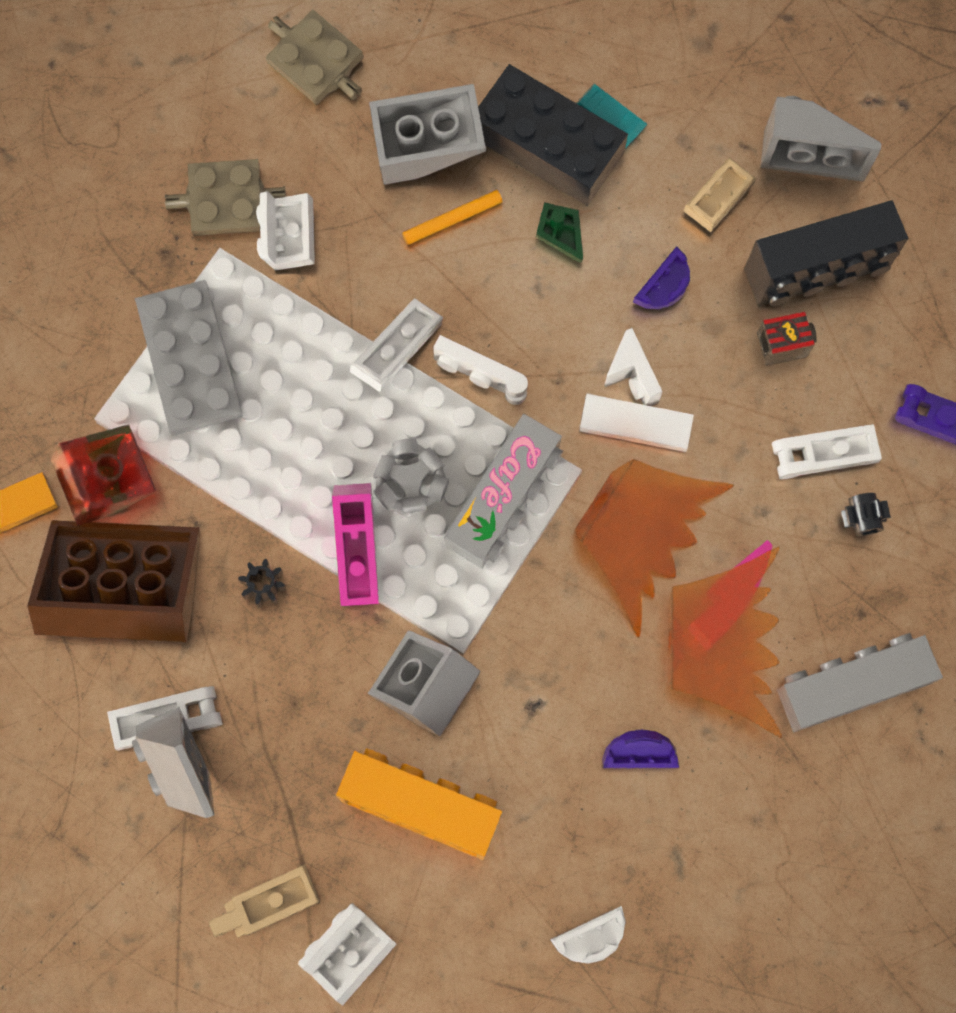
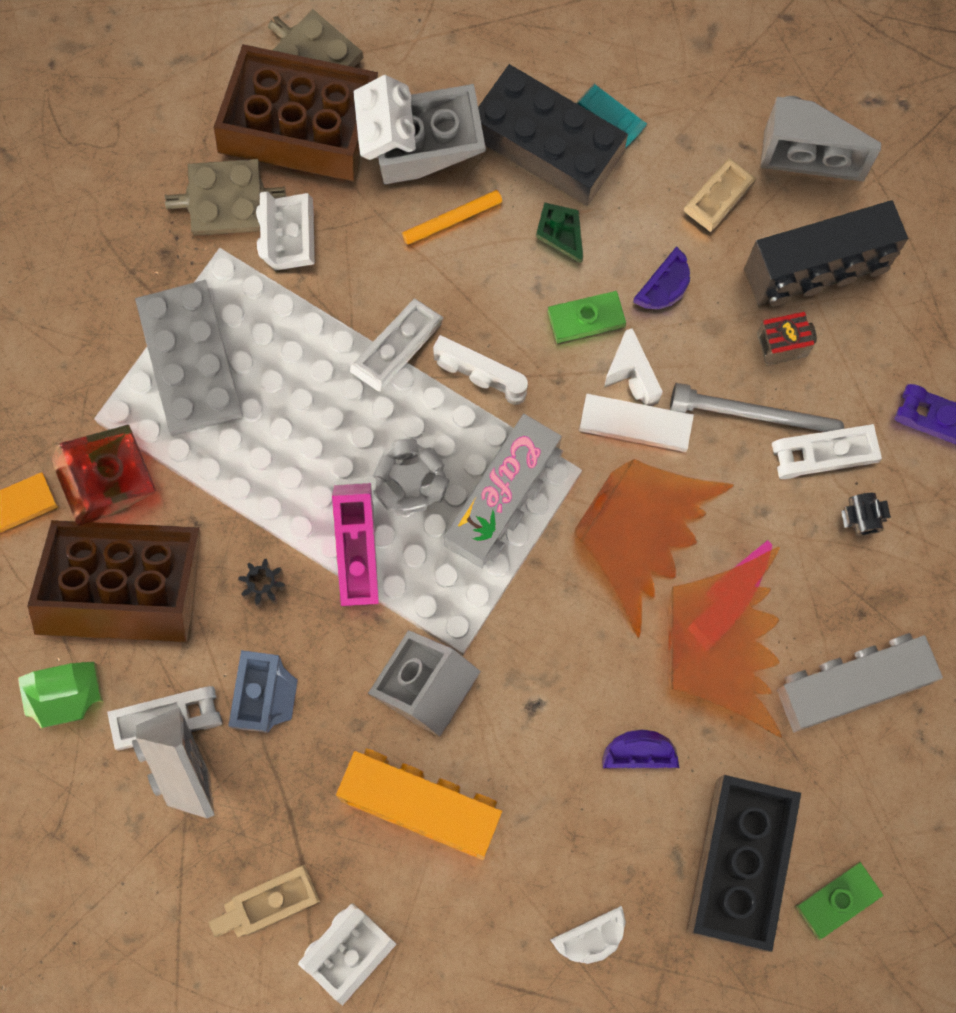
none -> bright green slope [18,662,103,728]
none -> reddish brown slope [214,44,378,182]
none -> sand blue slope [228,650,298,733]
none -> white bracket [354,75,416,160]
none -> bright green plate [547,291,626,344]
none -> light grey piece [670,383,844,432]
none -> black brick [687,775,801,952]
none -> bright green plate [795,862,884,940]

